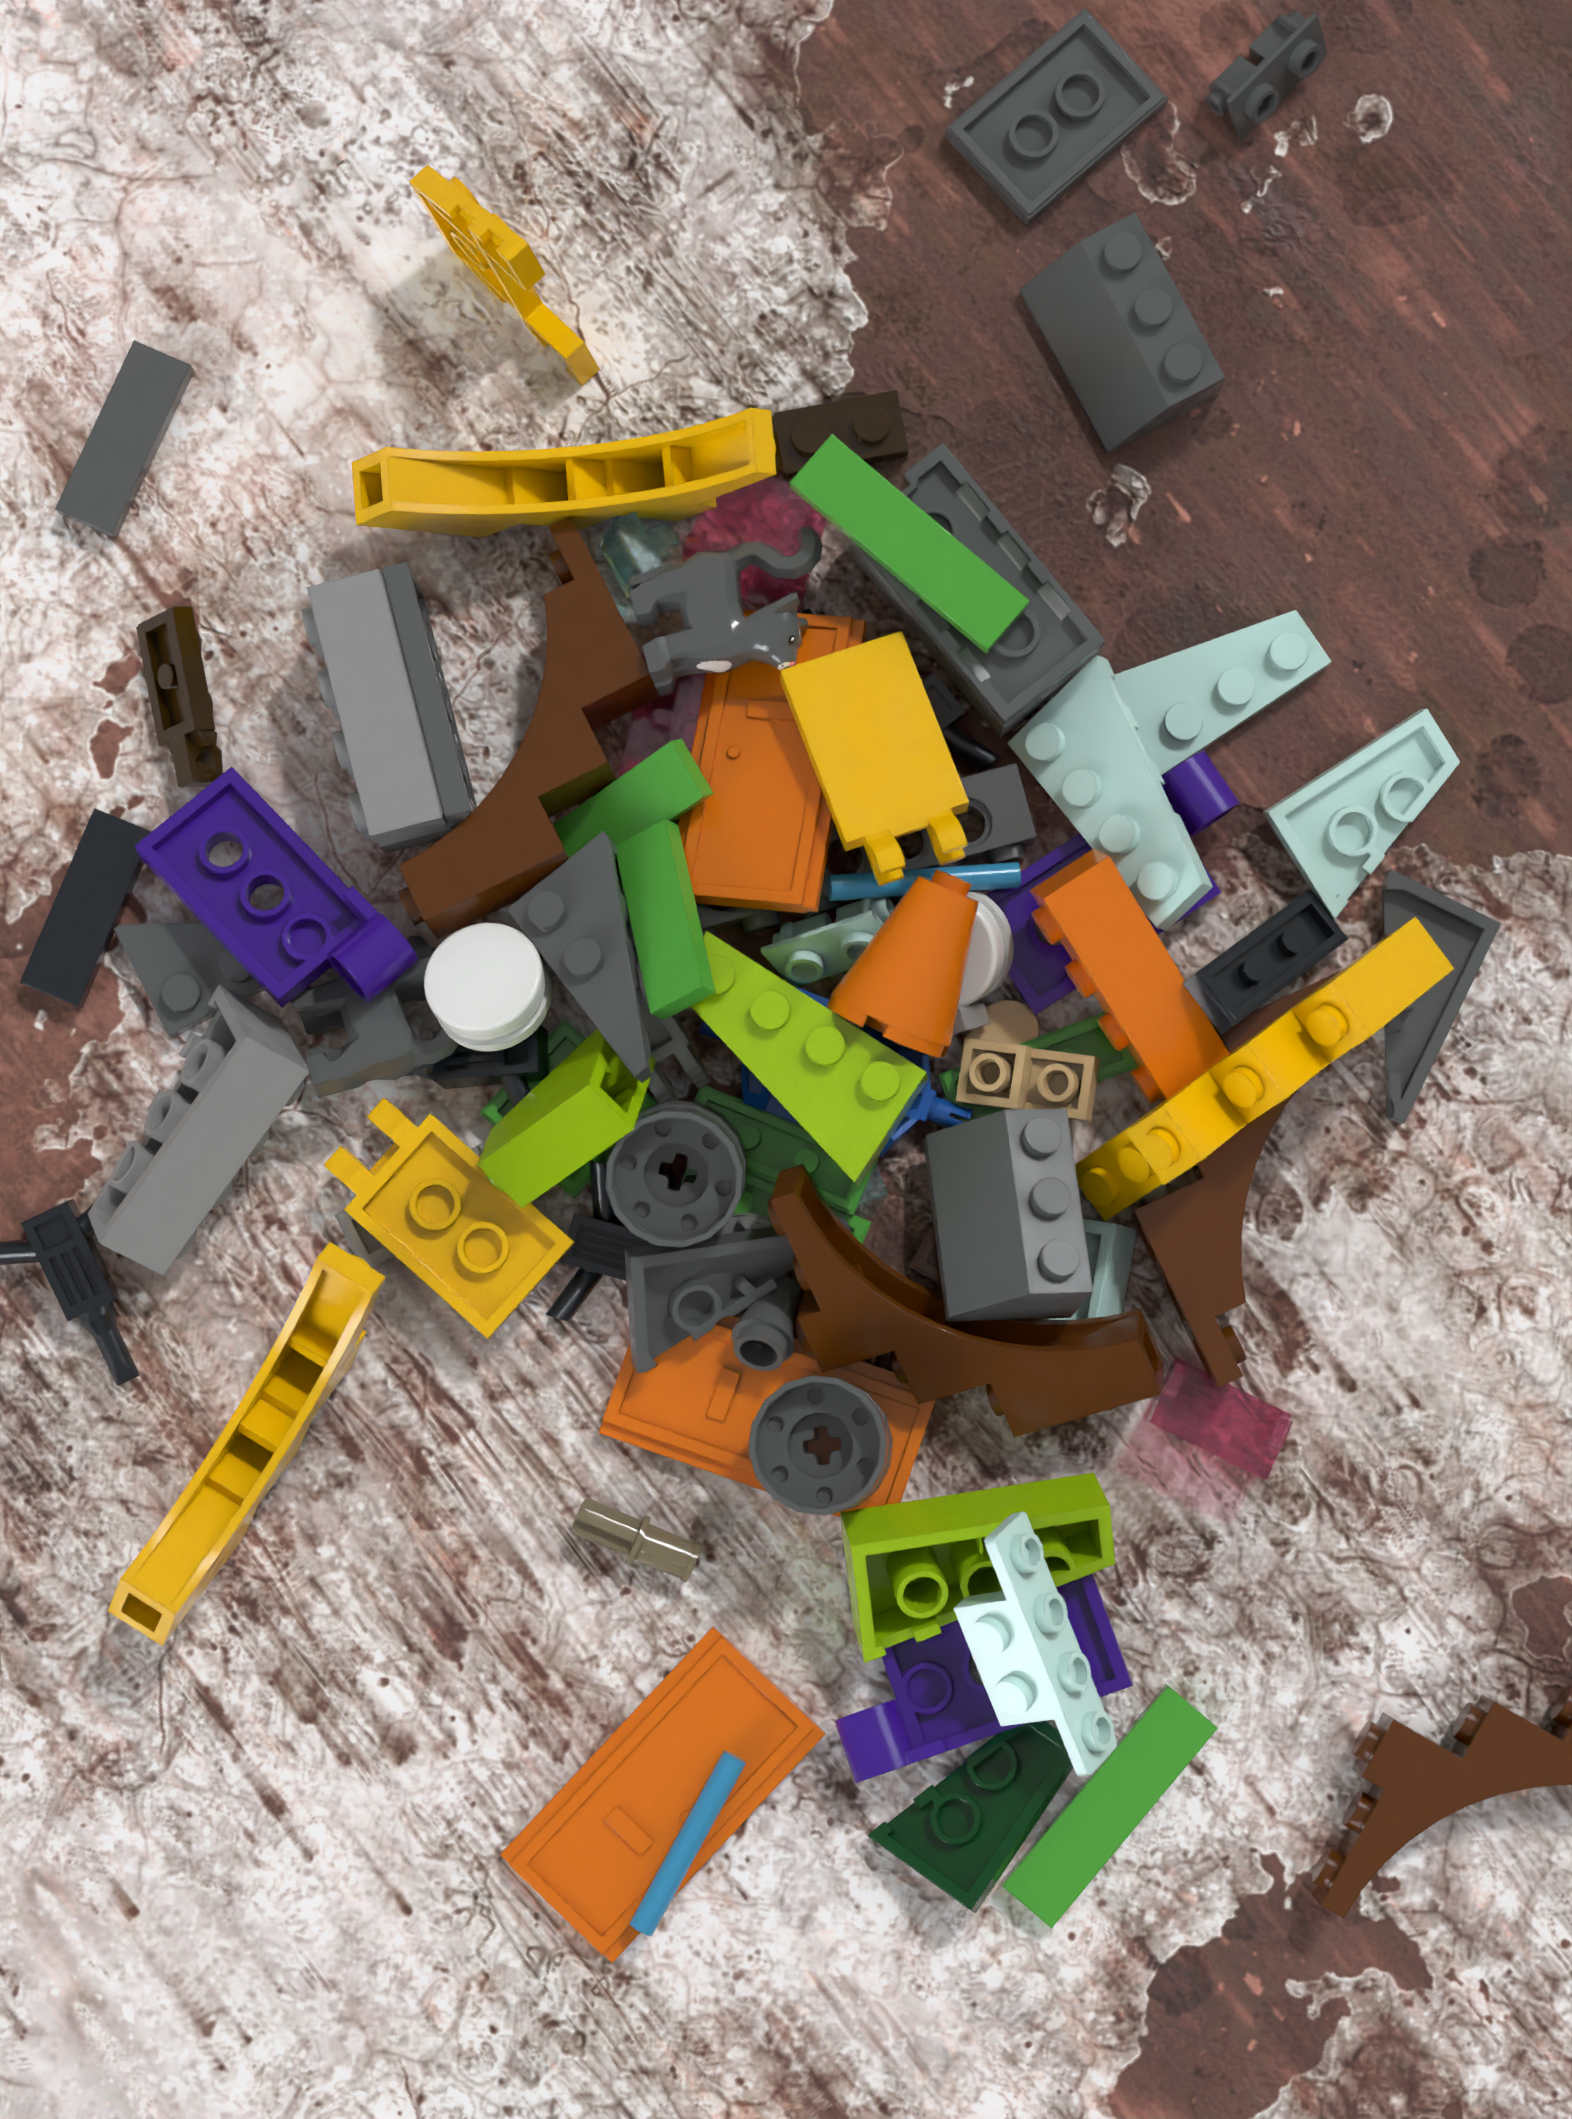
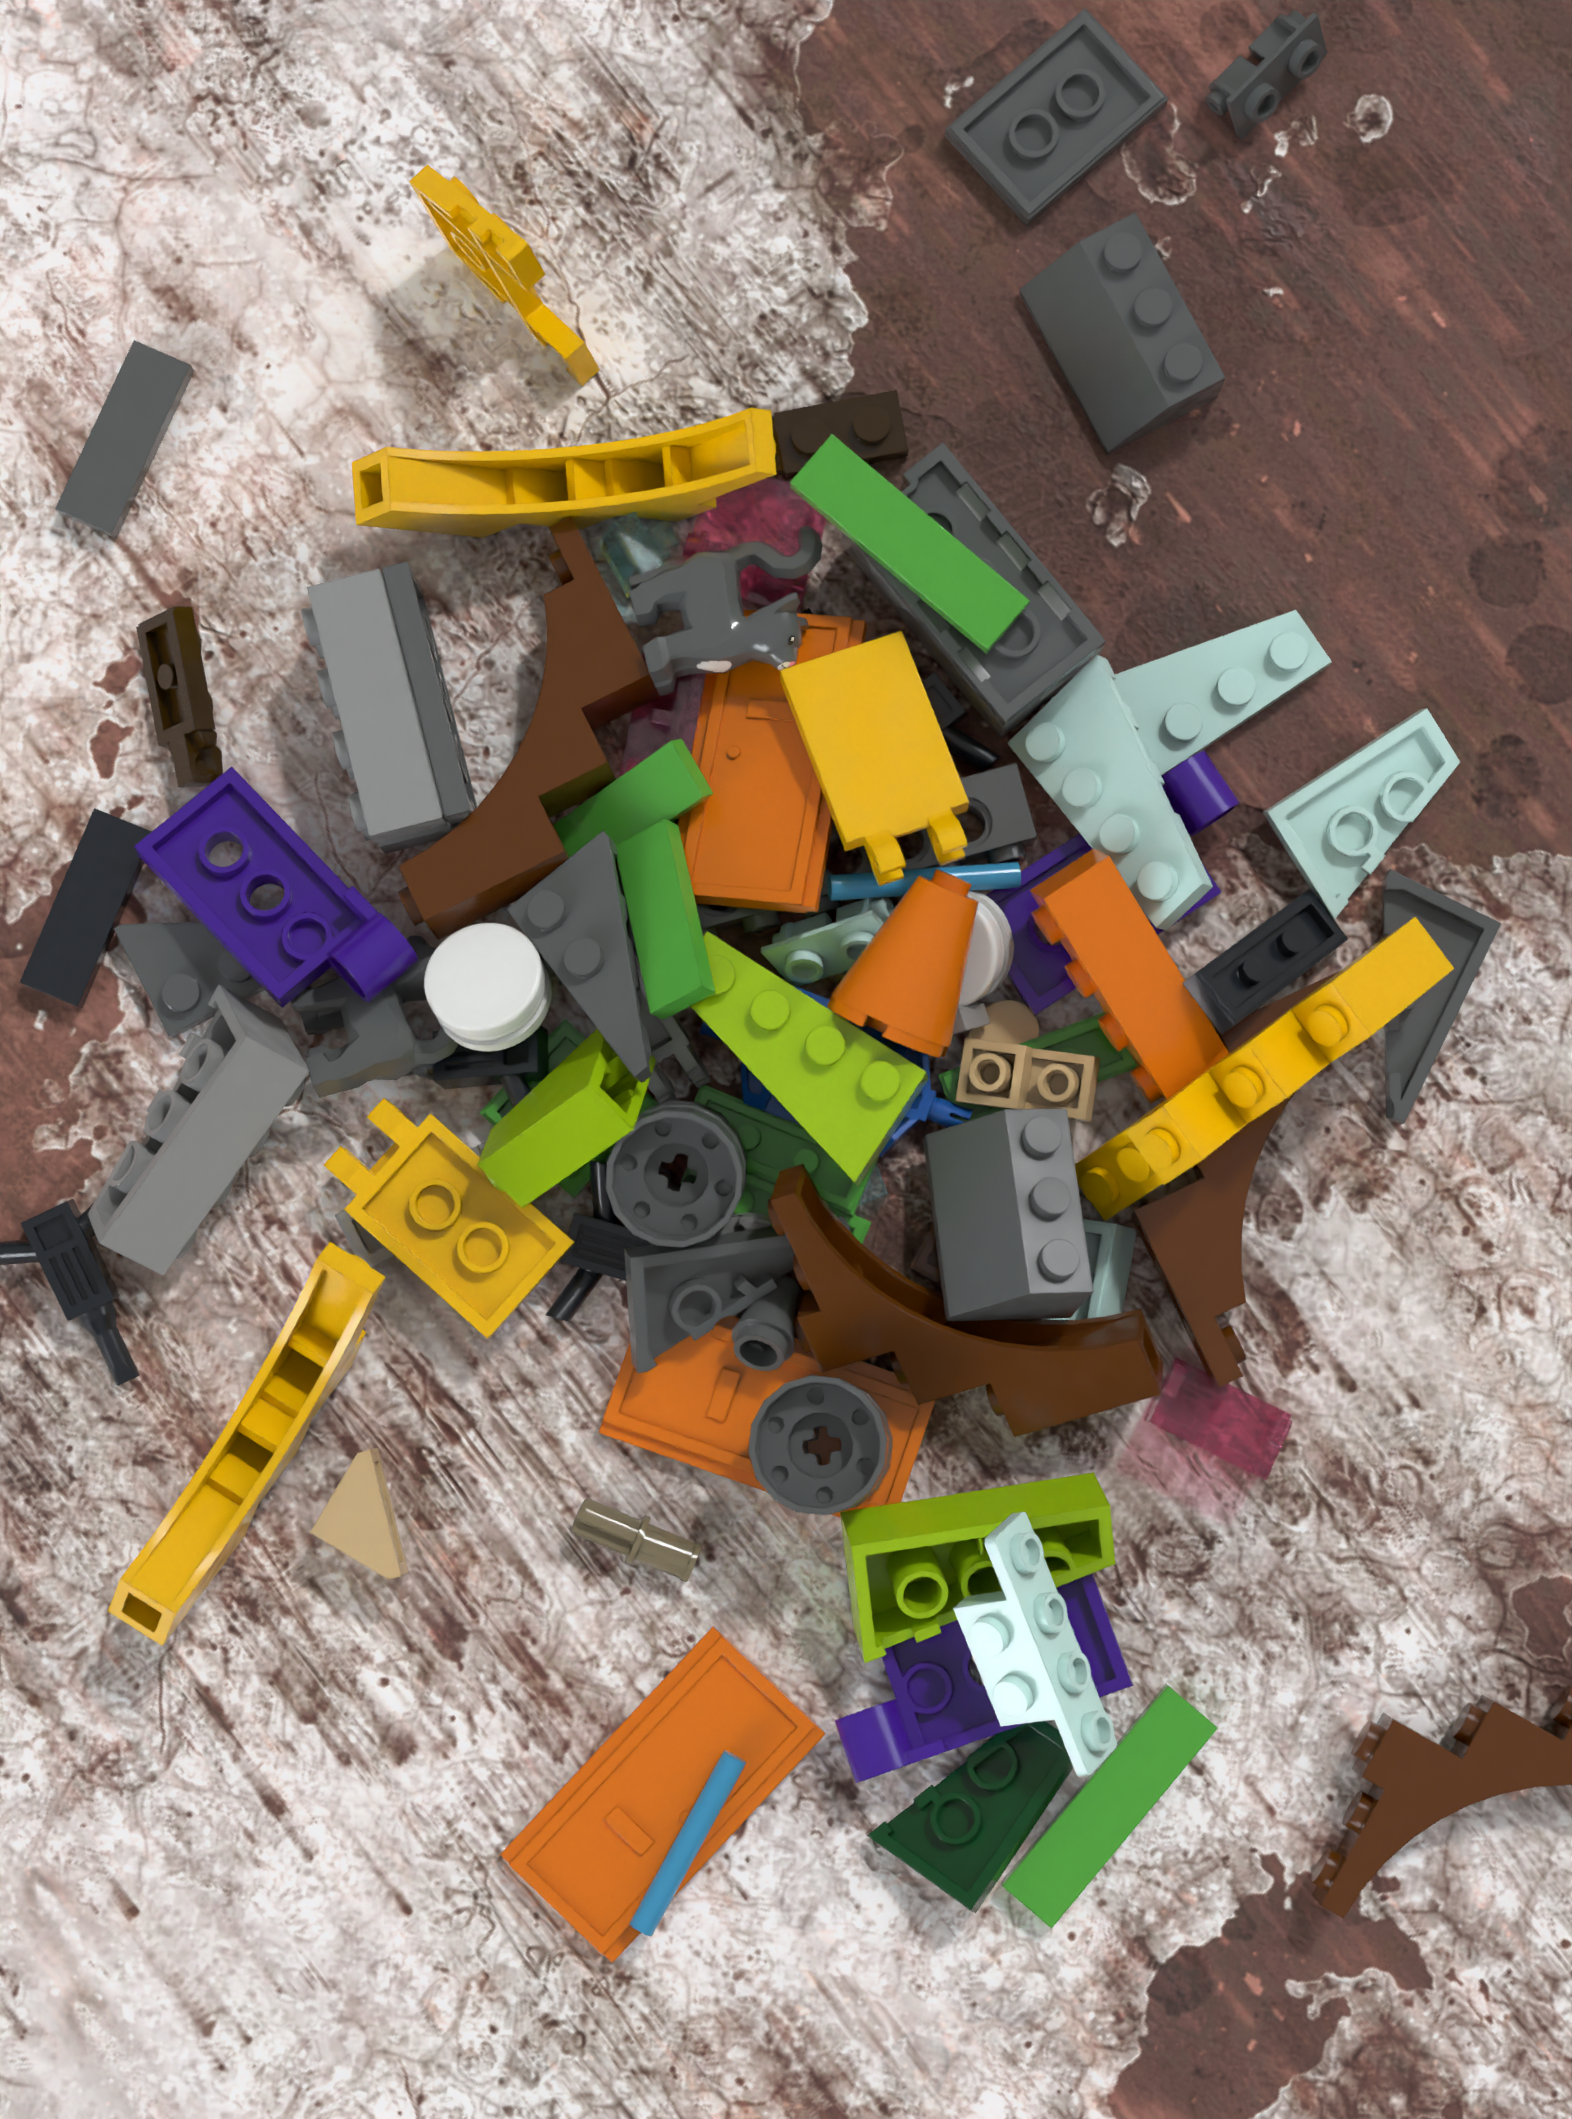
none -> tan slope [310,1448,409,1580]

